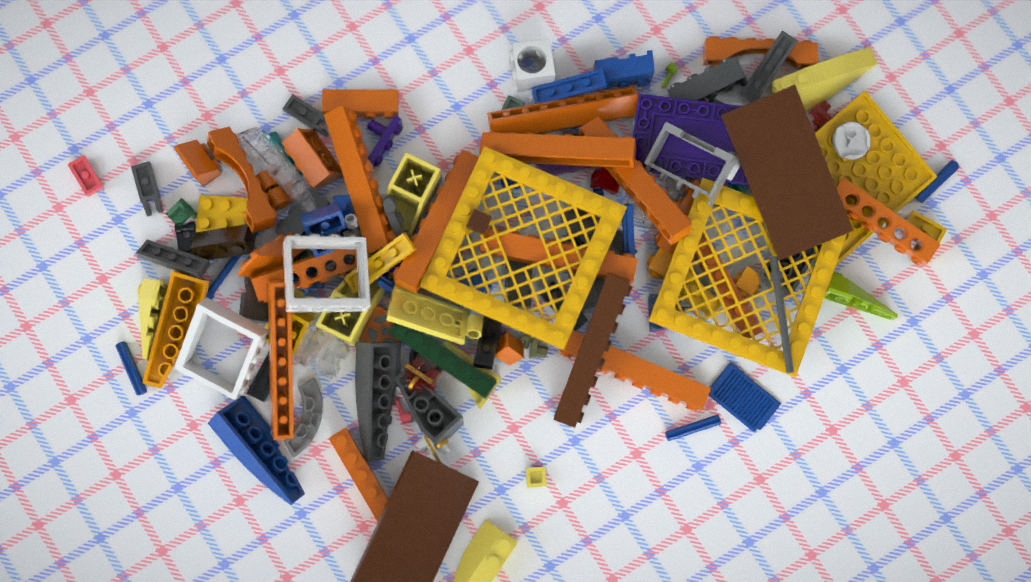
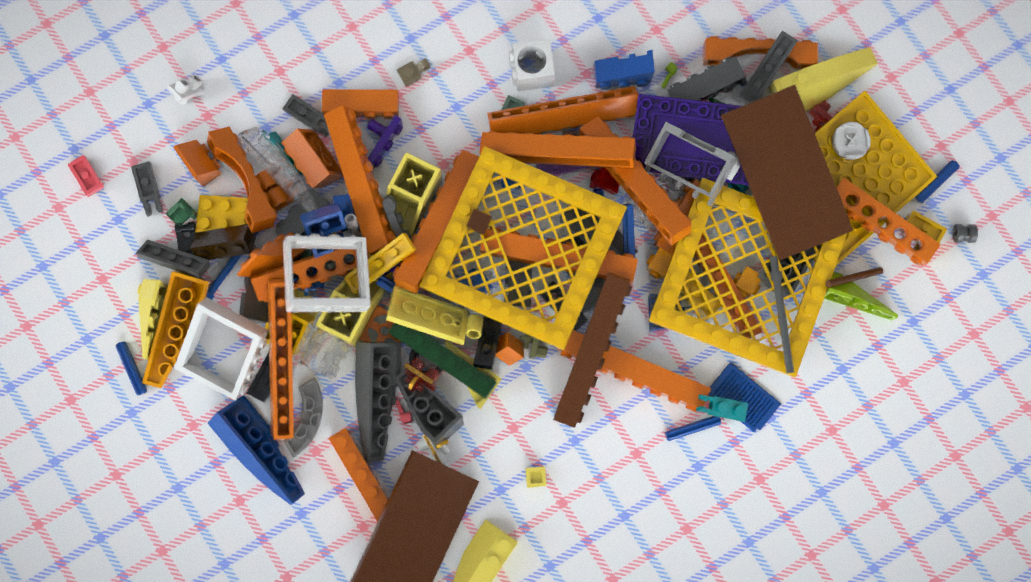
blue plate [531,68,608,104] -> none
none -> white hips [167,74,204,104]
none -> dark tan plate [396,58,431,87]
none -> teal hinge [696,395,748,422]
none -> reddish brown bar [825,267,883,288]
none -> dark grey wheel [952,224,978,243]

